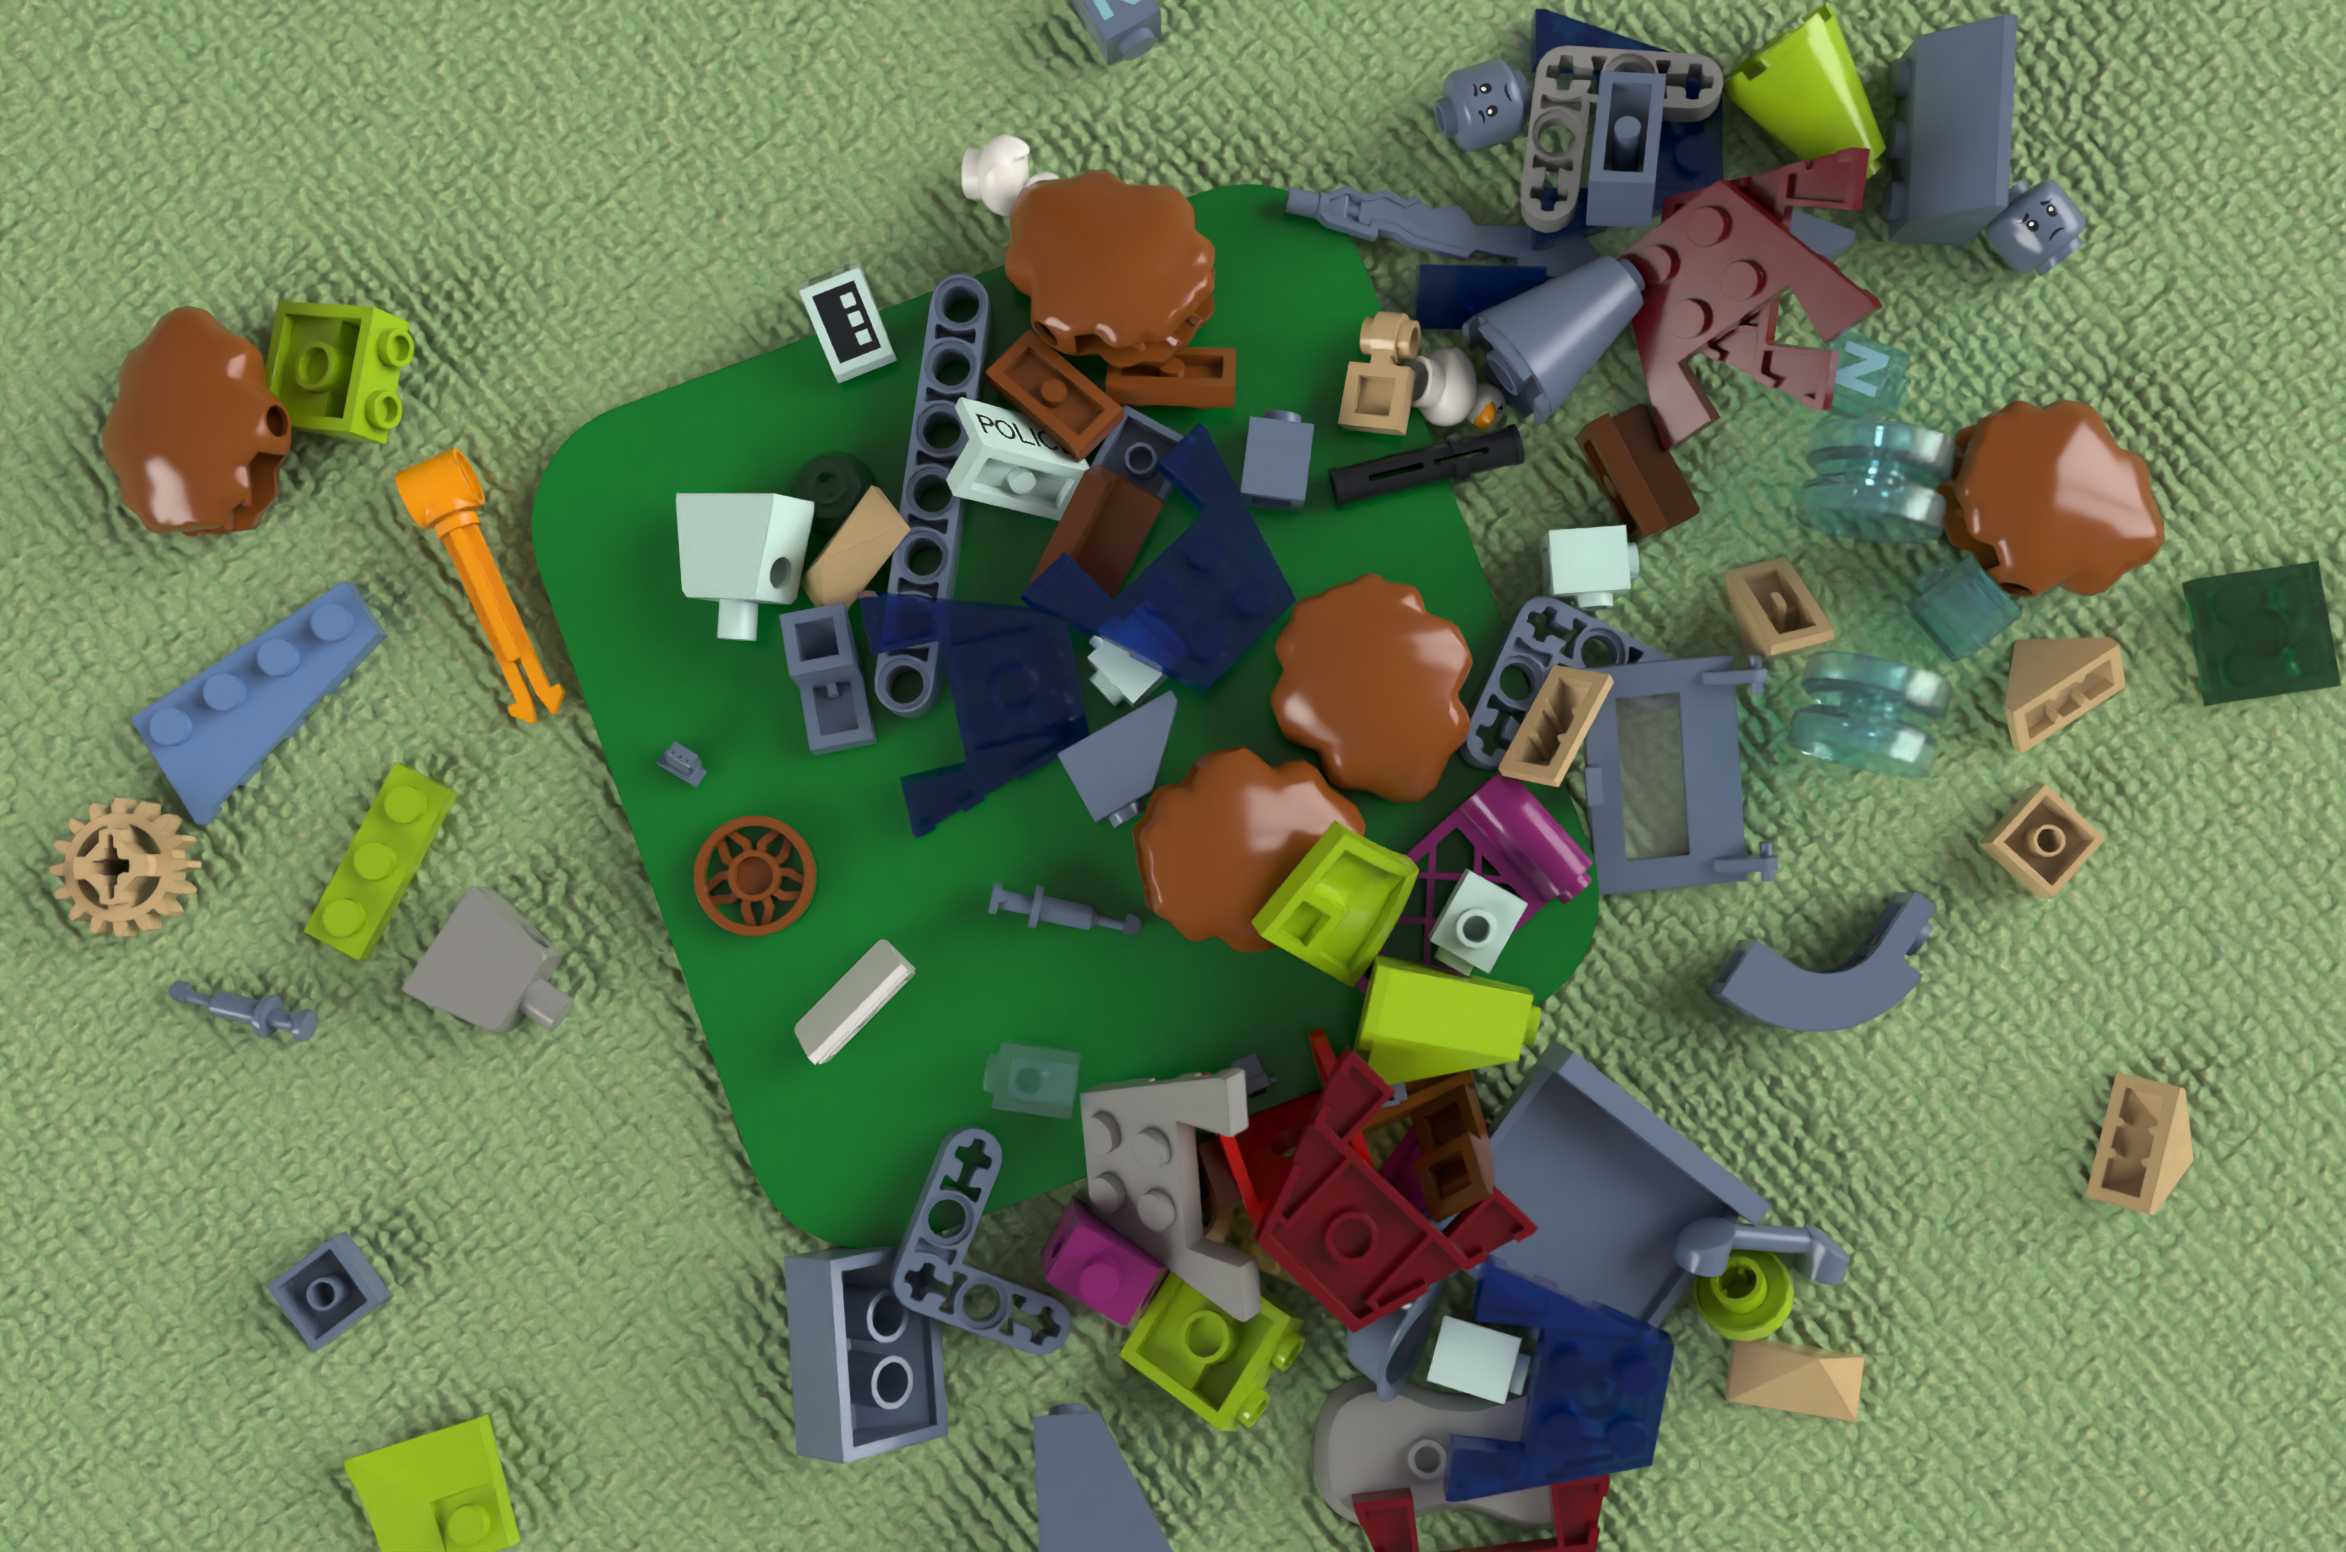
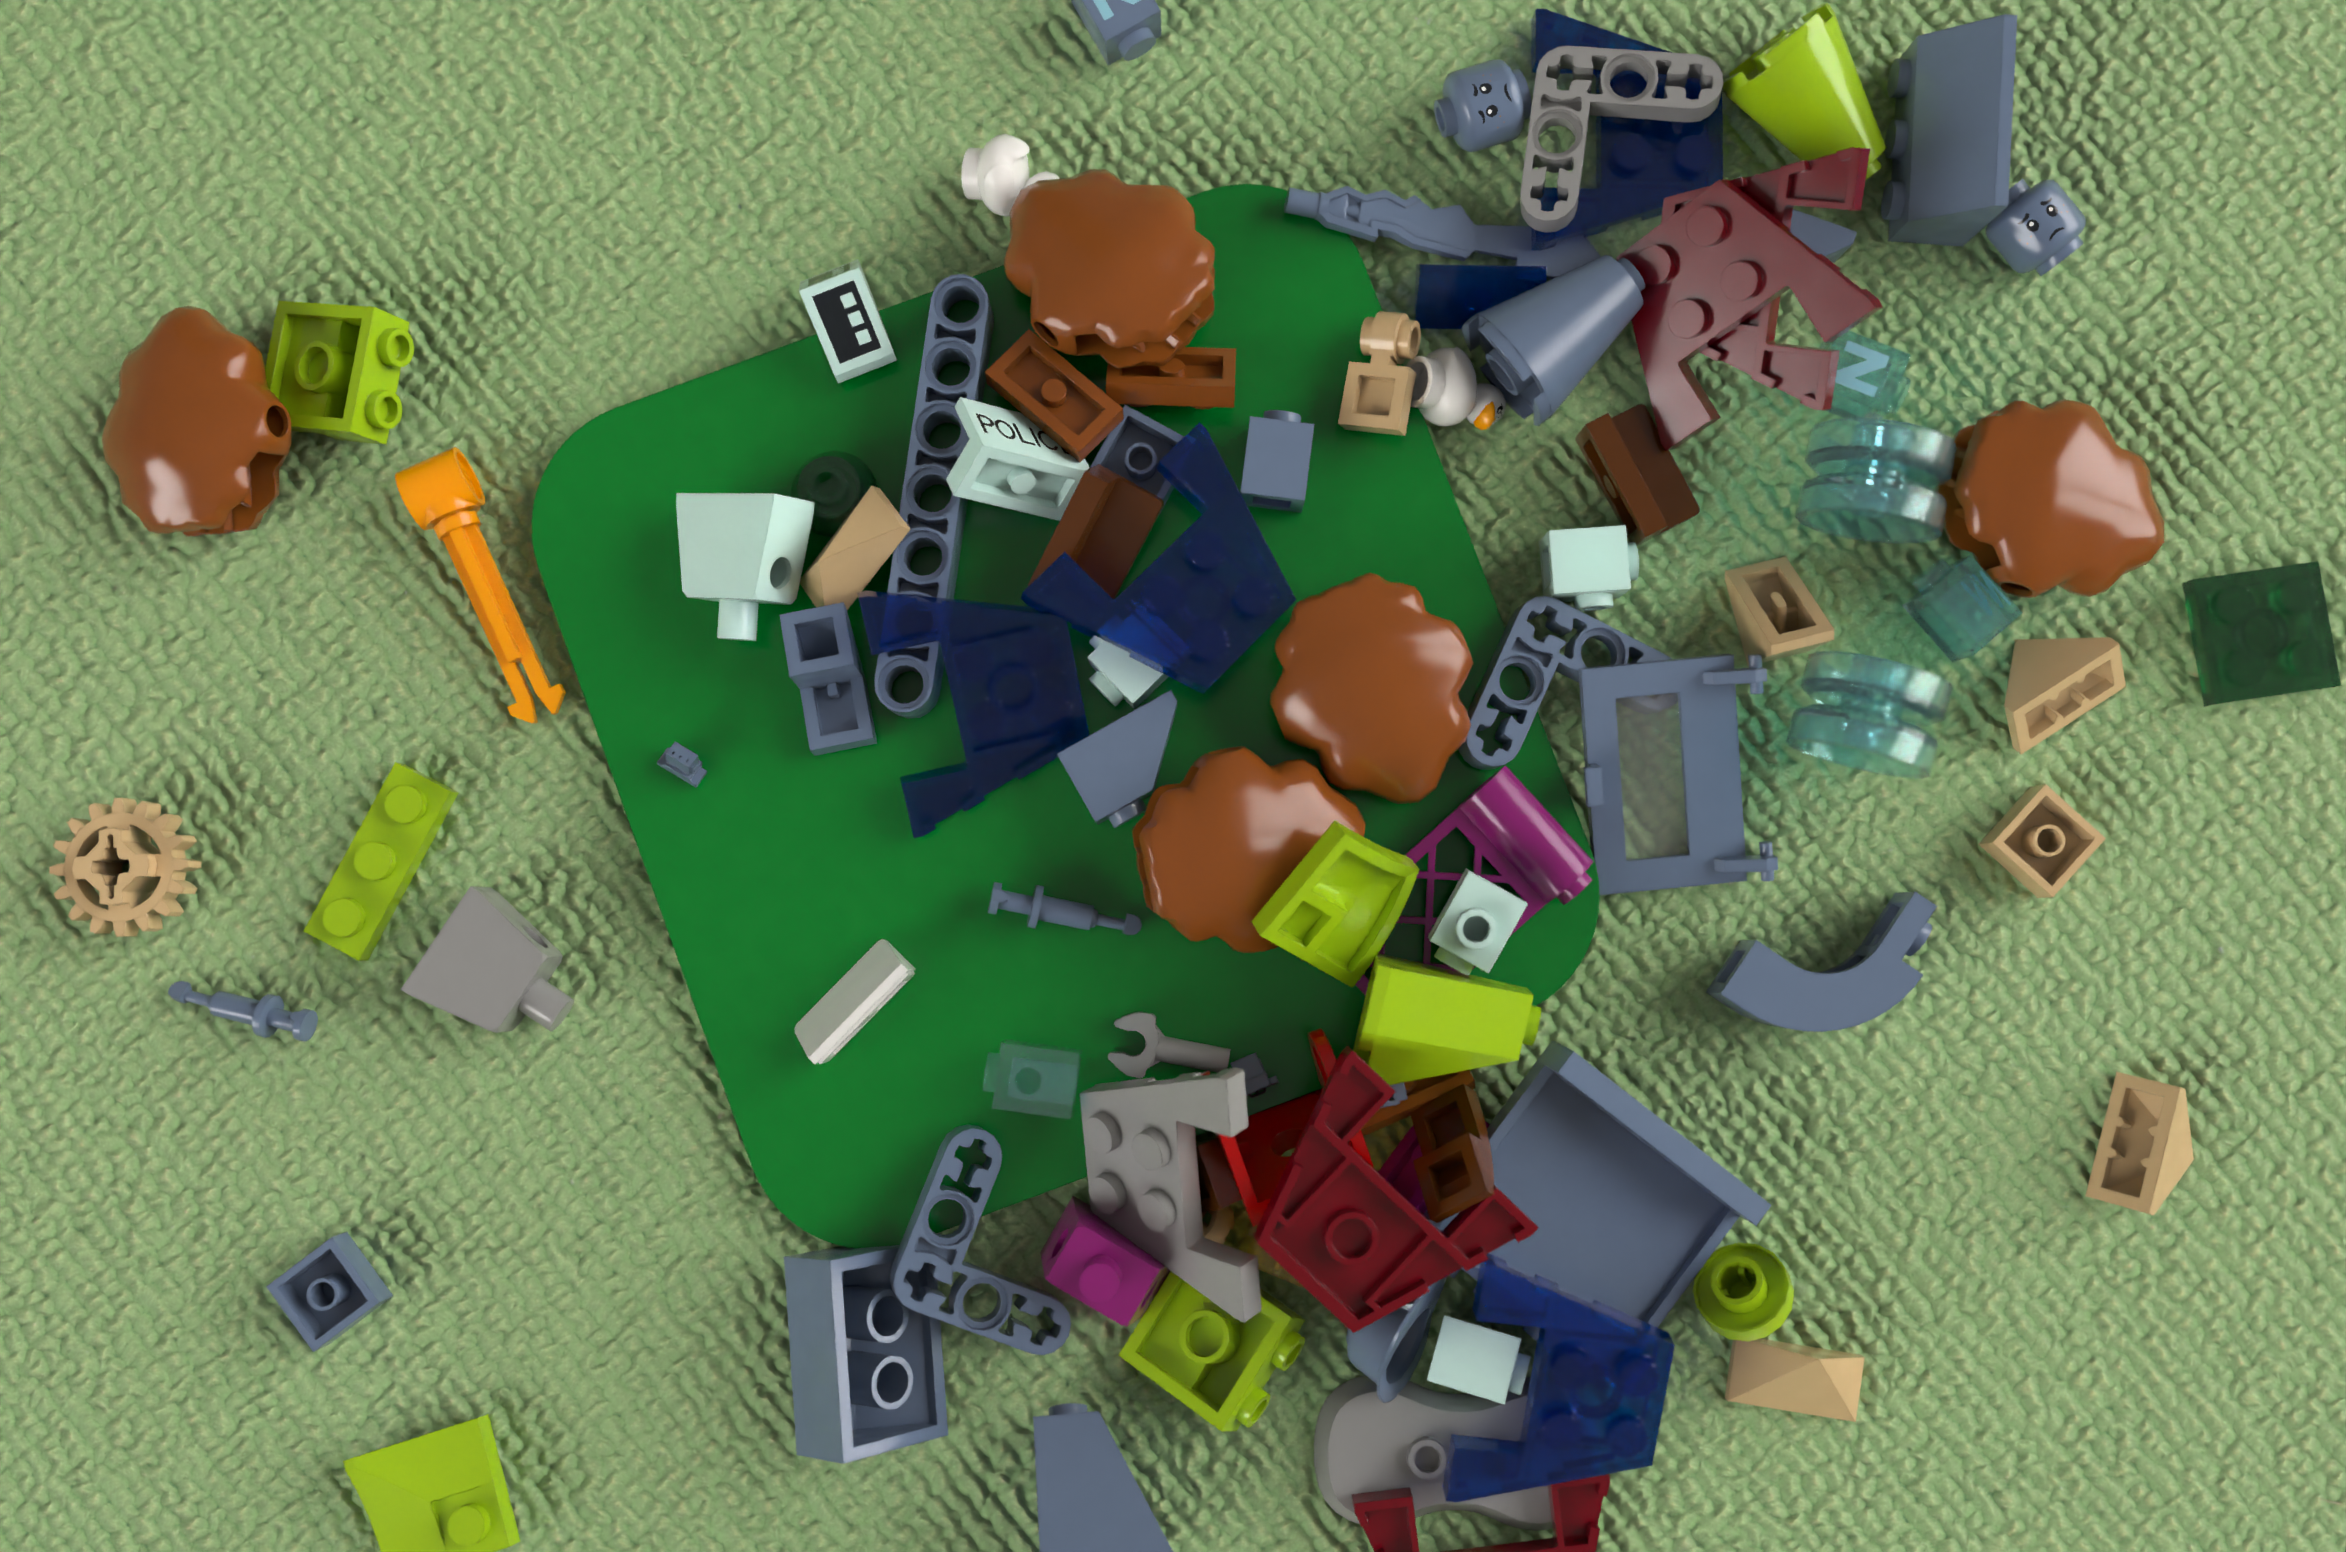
medium blue wing [130,581,387,825] -> none
dark orange wheel [694,815,817,936] -> none
black pin [1328,424,1524,508] -> none
tan slope [1498,665,1614,787] -> none
sand blue slope [1586,71,1666,229] -> none
sand blue bar [1673,1217,1850,1285] -> none
none -> light grey bar [1108,1011,1231,1078]

